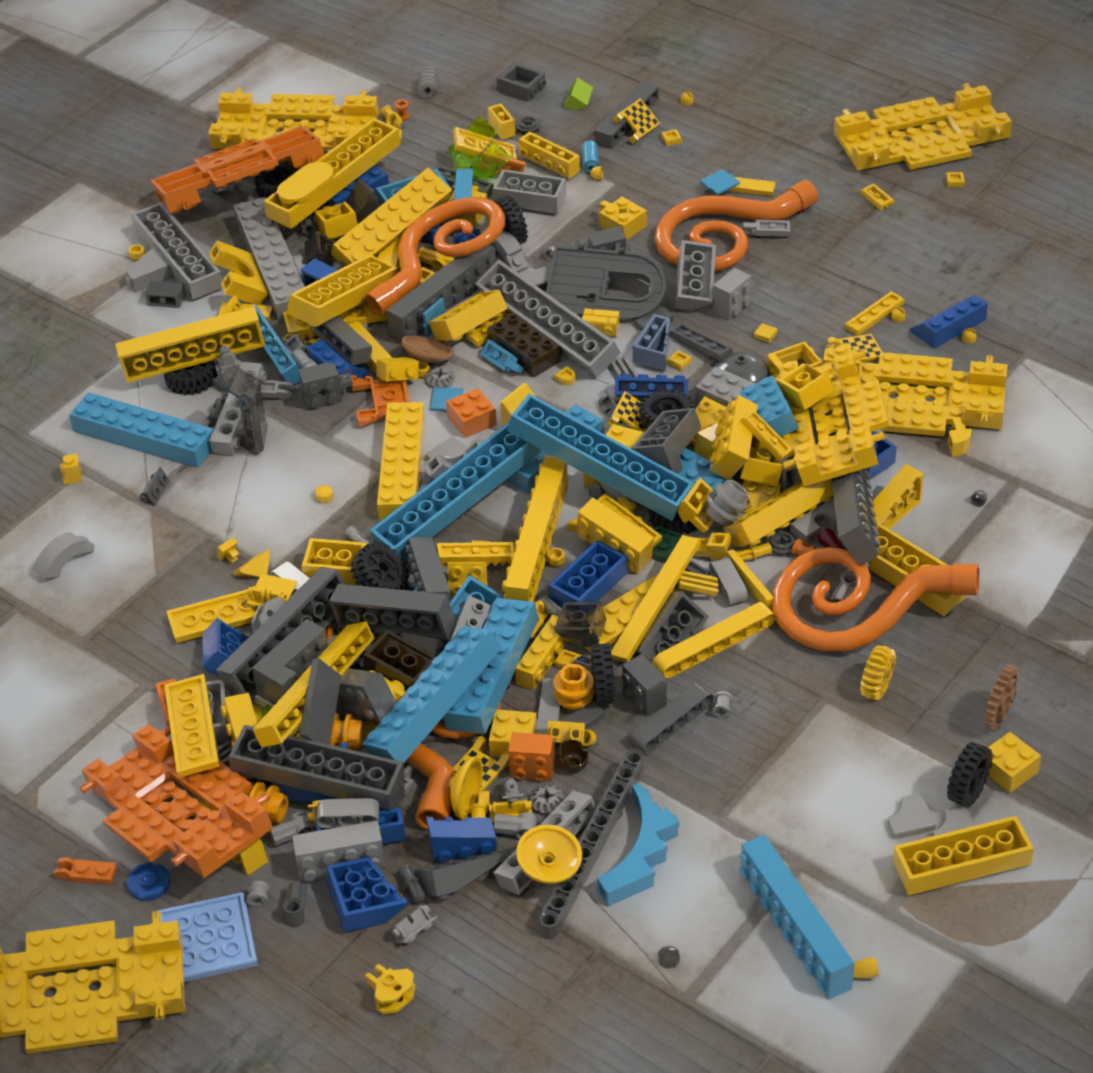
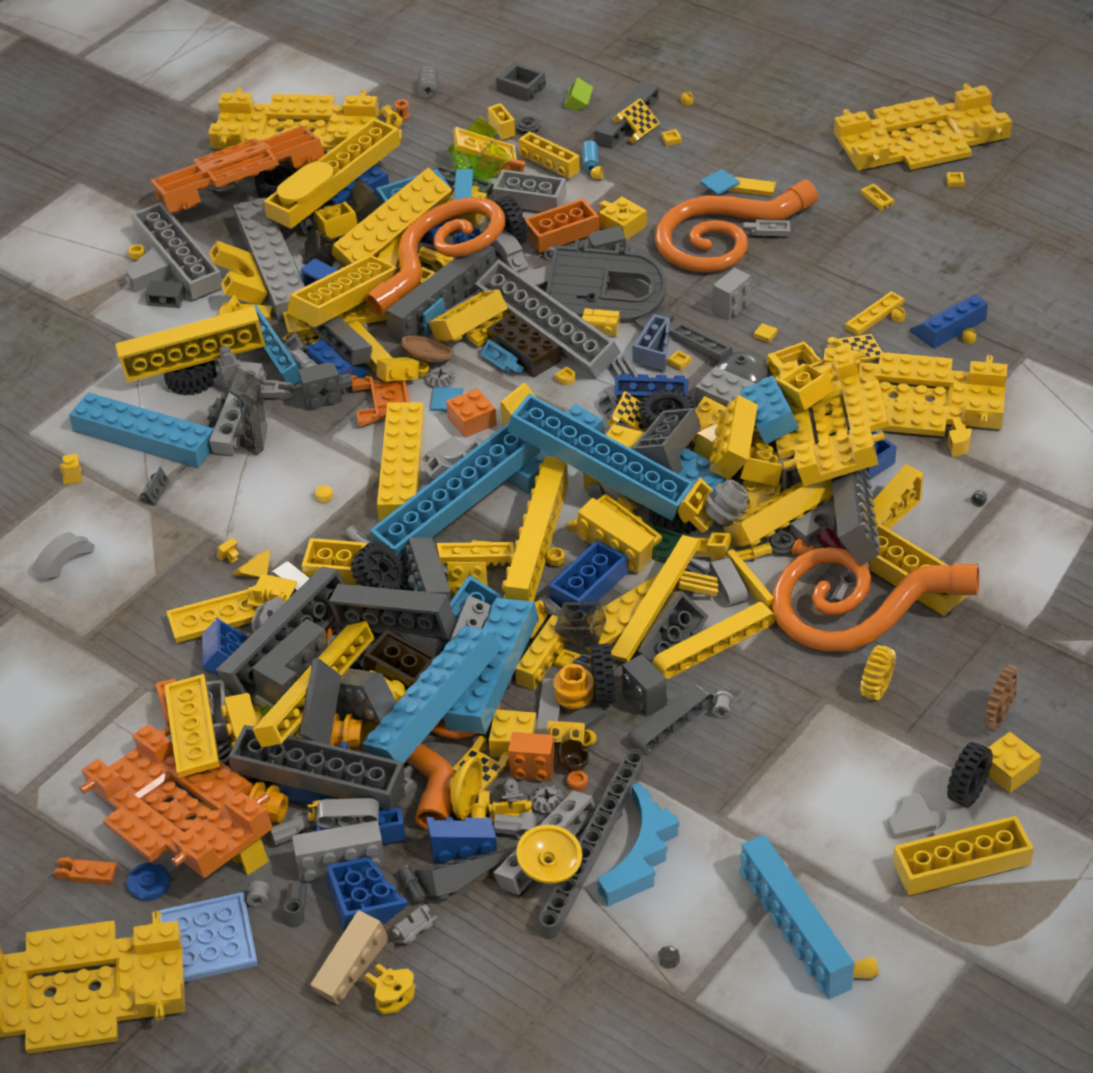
light grey slope [674,240,716,311] -> none
yellow tile [740,409,792,462] -> none
none -> tan wedge [310,910,390,1005]
none -> orange brick [524,198,599,253]
none -> orange tile [567,771,588,792]

